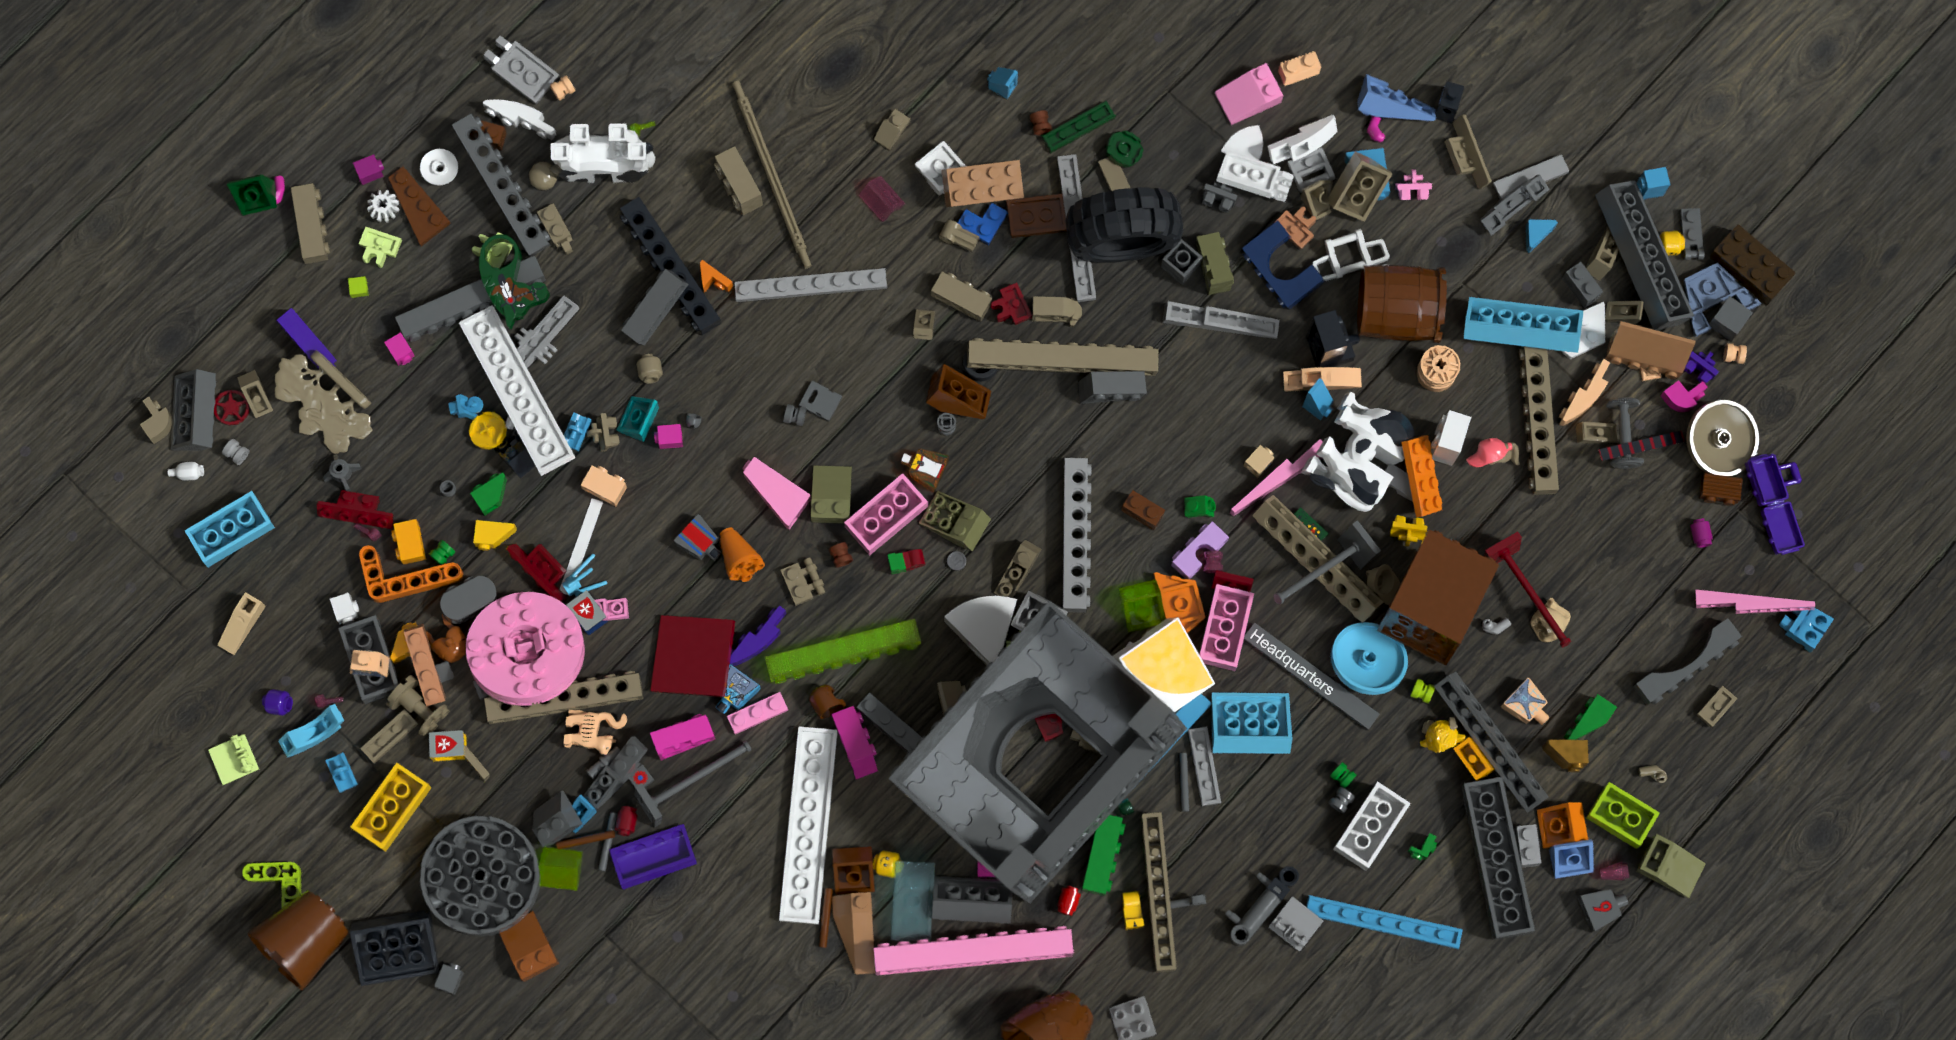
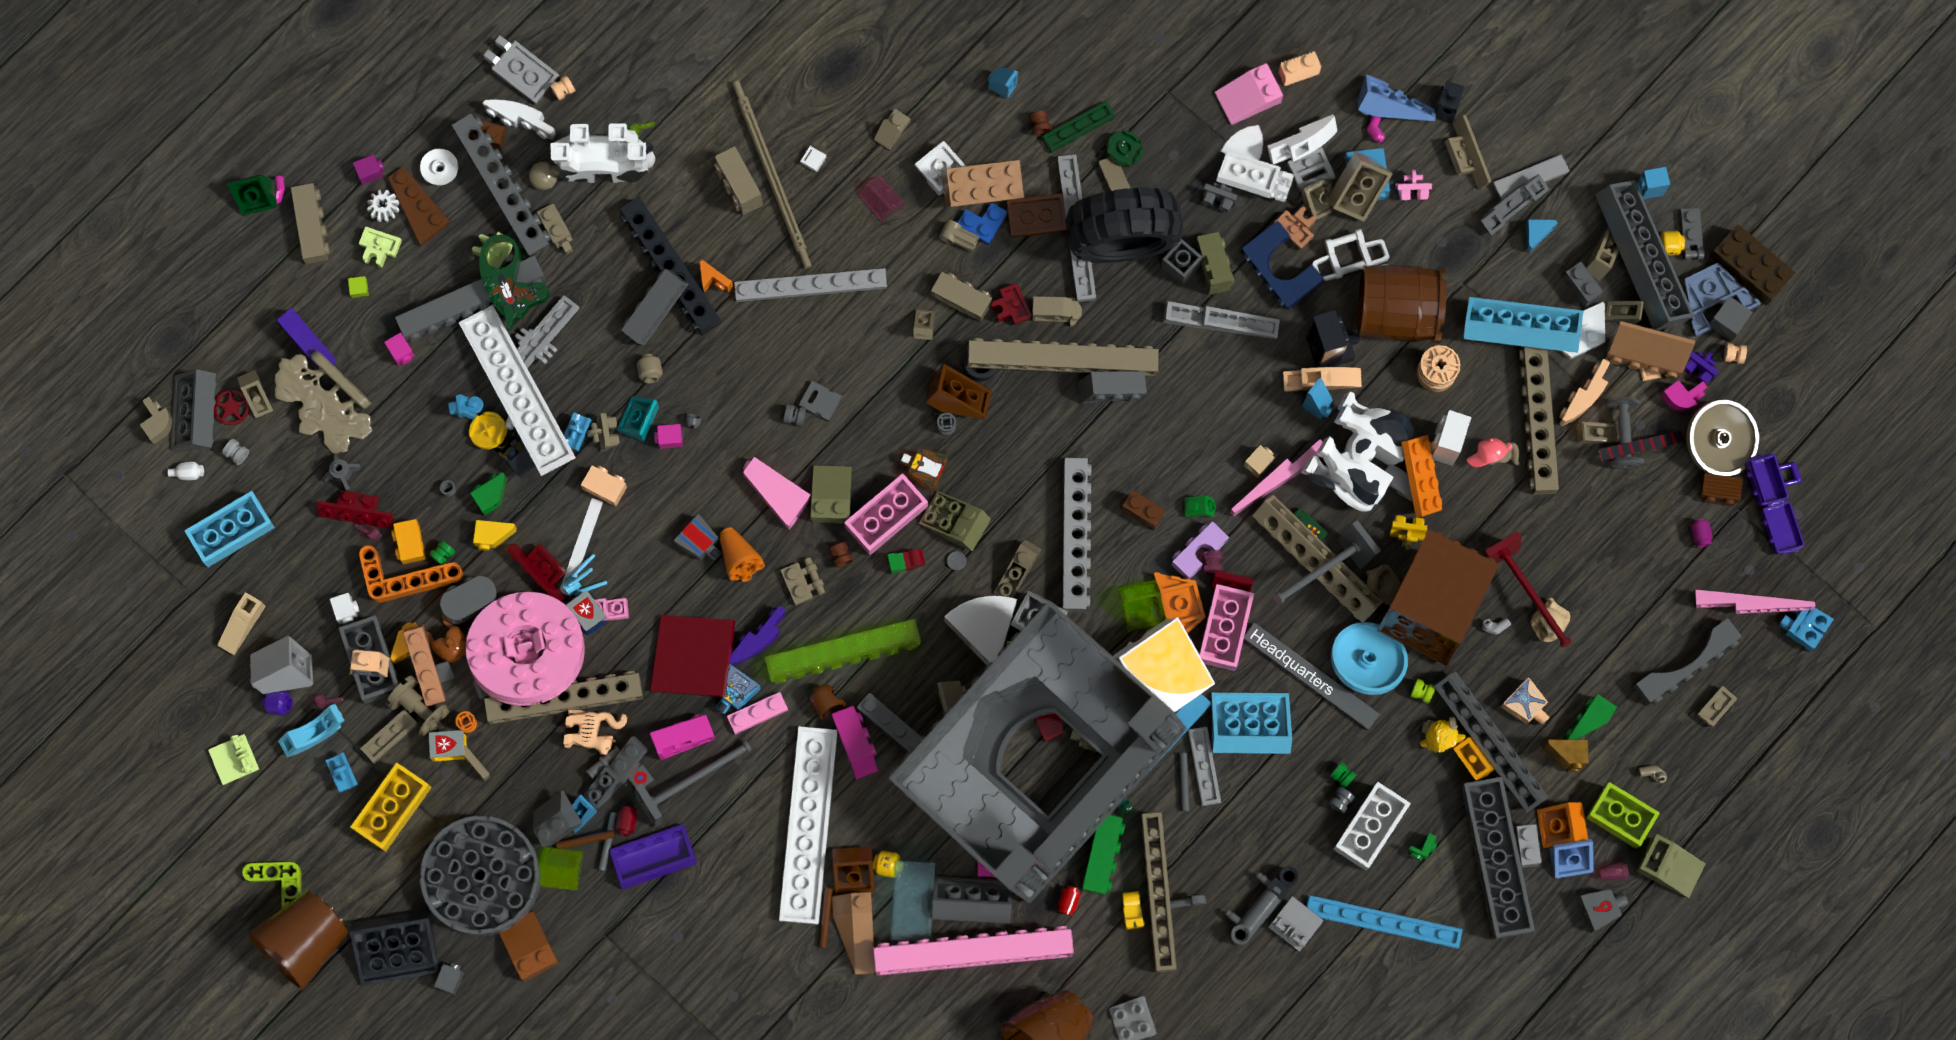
none -> light grey slope [250,635,313,694]
none -> orange wheel [456,711,477,733]
none -> white tile [800,146,826,172]

